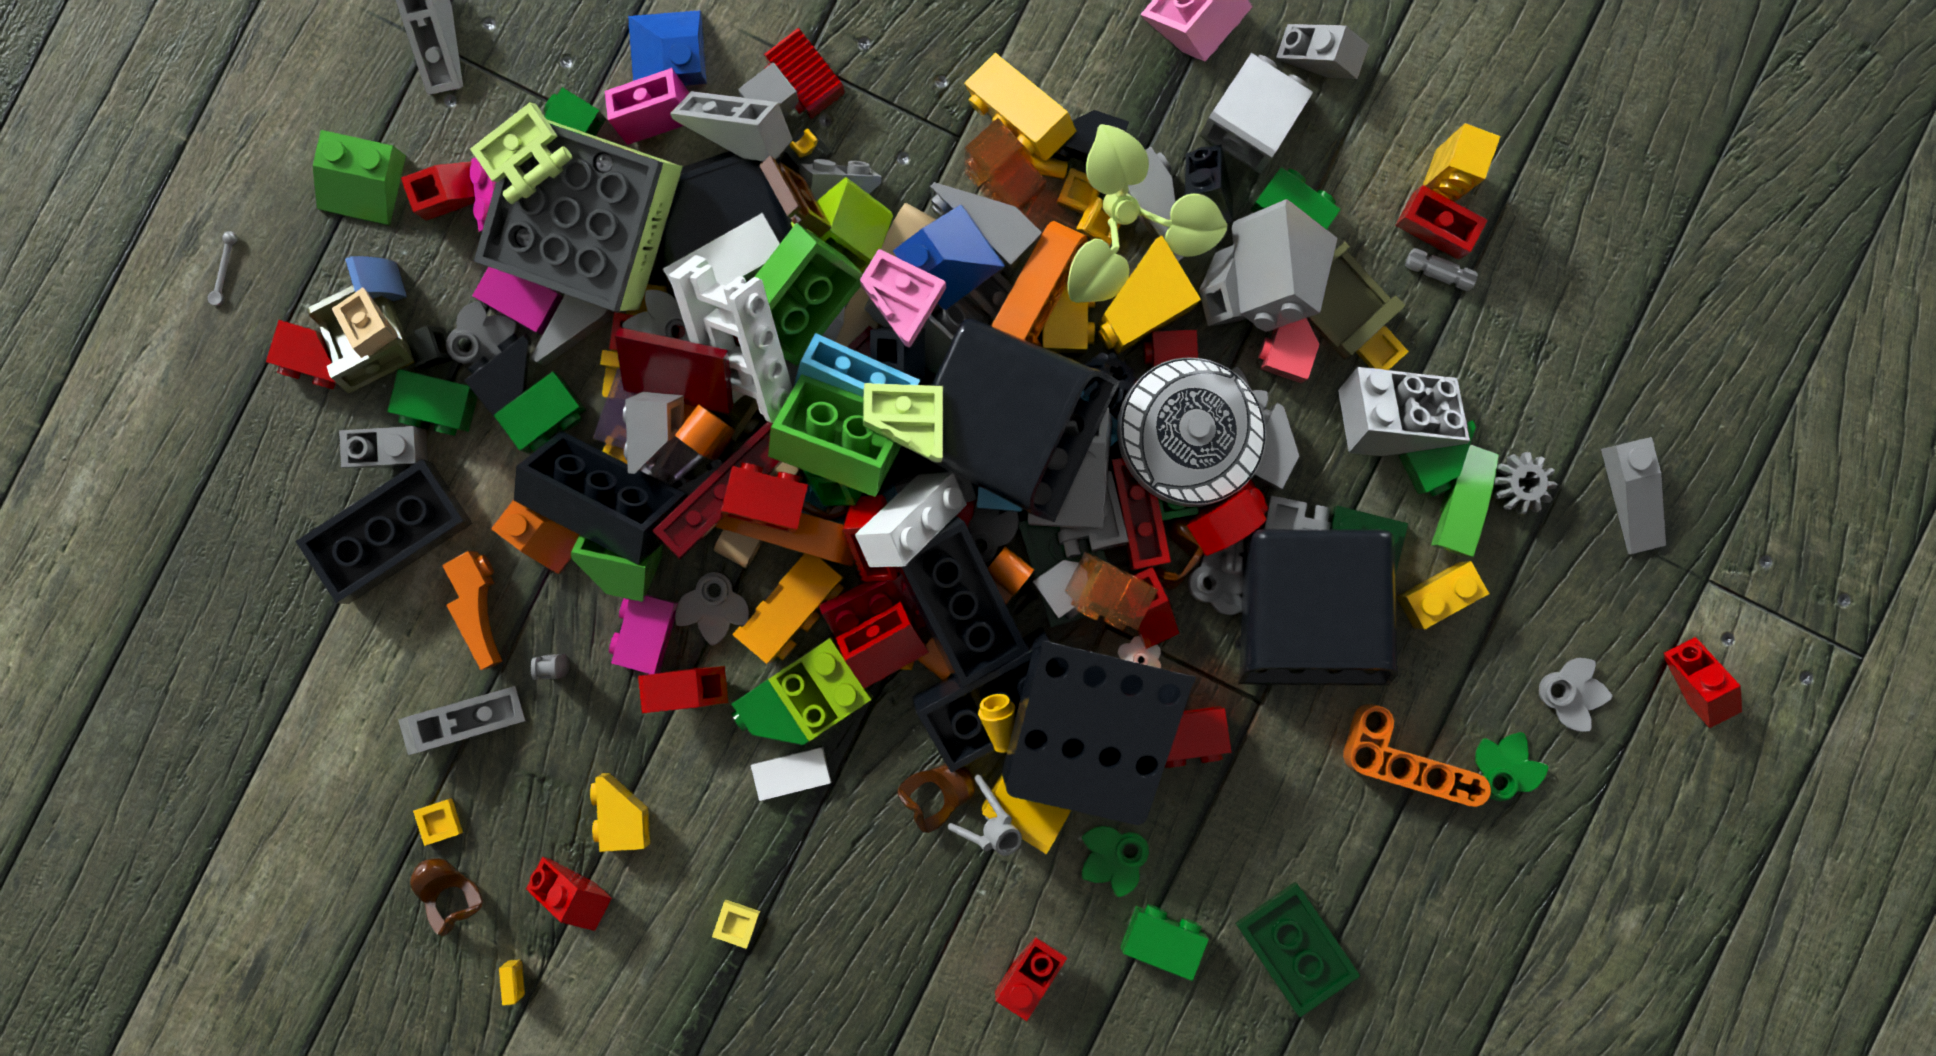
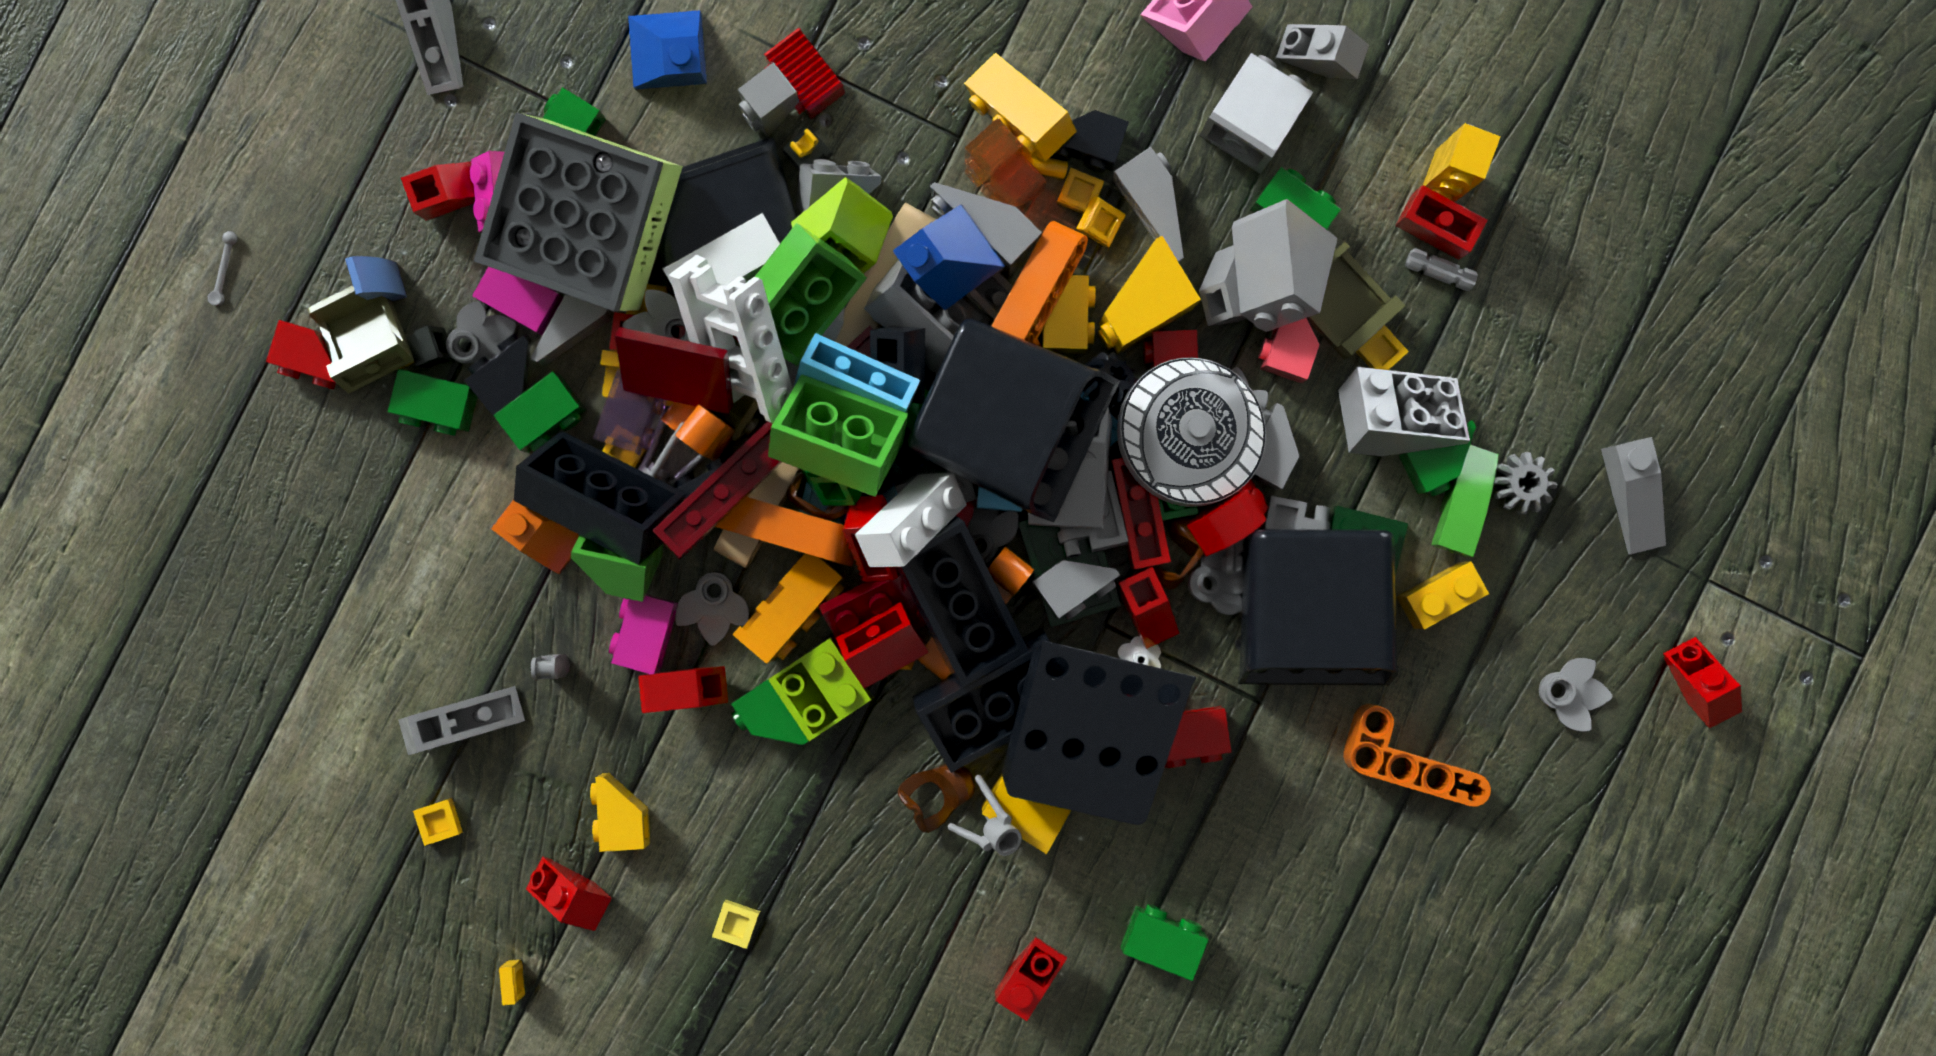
black brick [295,459,473,604] -> none
bright green slope [312,130,406,226] -> none
tan slope [332,288,398,359] -> none
light grey slope [339,426,428,468] -> none
reddish brown piece [410,858,483,937] -> none
orange slope [442,551,503,670] -> none
yellowish green plate [470,102,573,204] -> none
dark pink brick [605,68,690,145] -> none
light grey slope [623,392,684,474] -> none
light grey slope [670,91,793,161] -> none
red brick [720,463,808,533] -> none
white tile [751,747,832,801] -> none
reddish brown plate [759,156,832,237] -> none
bright pink wing [860,249,946,348] -> none
yellowish green wing [863,383,943,462] -> none
yellow cone [978,694,1015,753] -> none
clear orange brick [1065,551,1158,631] -> none
yellowish green plant [1068,124,1227,303] -> none
green plate [1081,826,1149,897] -> none
black slope [1185,144,1233,224] -> none
dark green plate [1235,882,1360,1018] -> none
green plate [1475,732,1549,801] -> none

